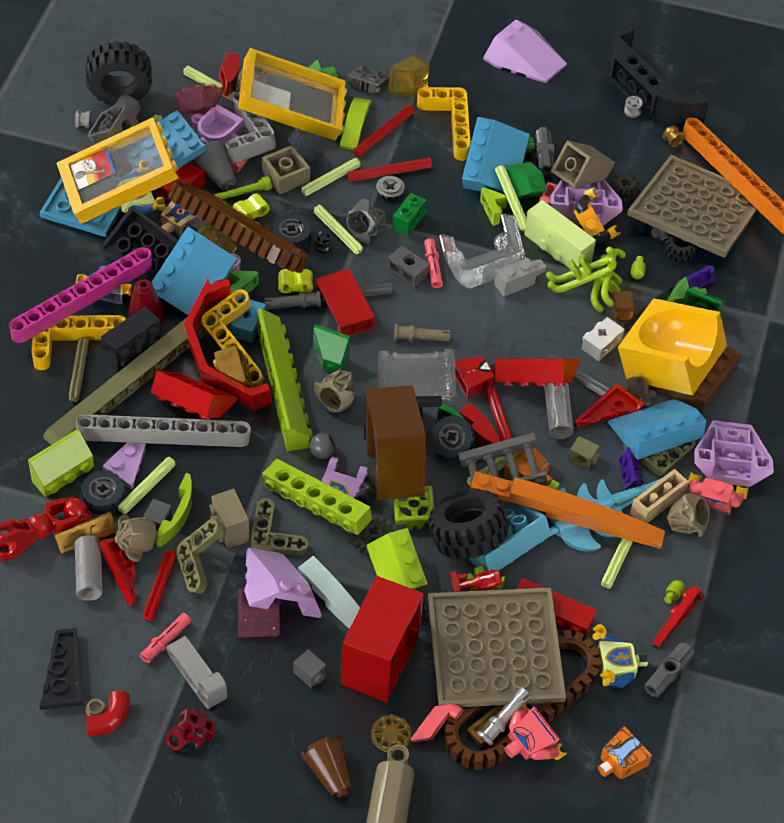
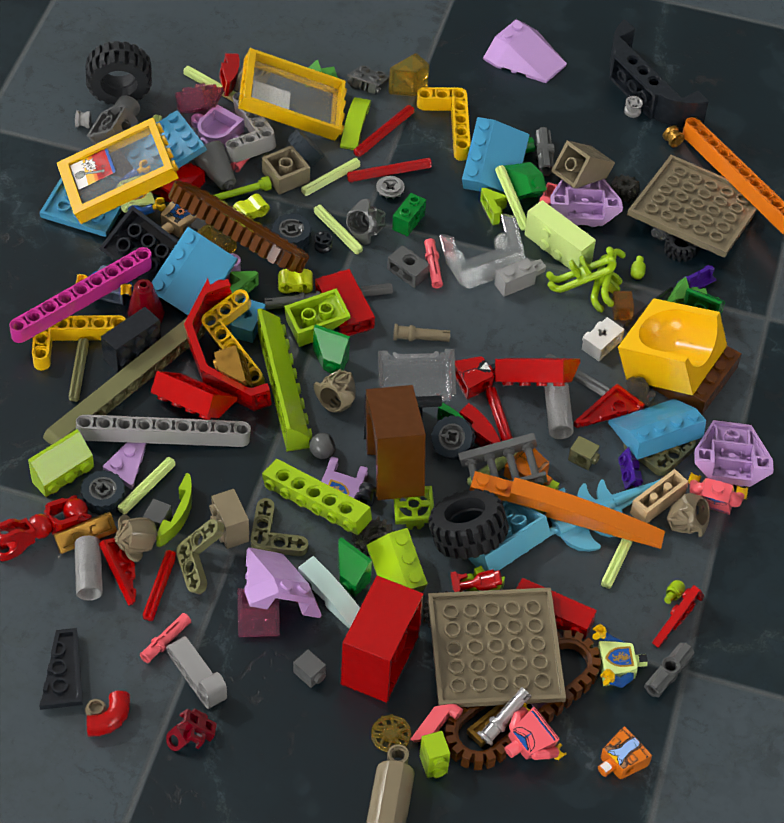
reddish brown cone [301,735,352,798] -> none
torso [573,187,620,244] -> none
none -> lime slope [284,288,350,347]
none -> green slope [338,537,372,597]
none -> lime brick [419,731,450,778]

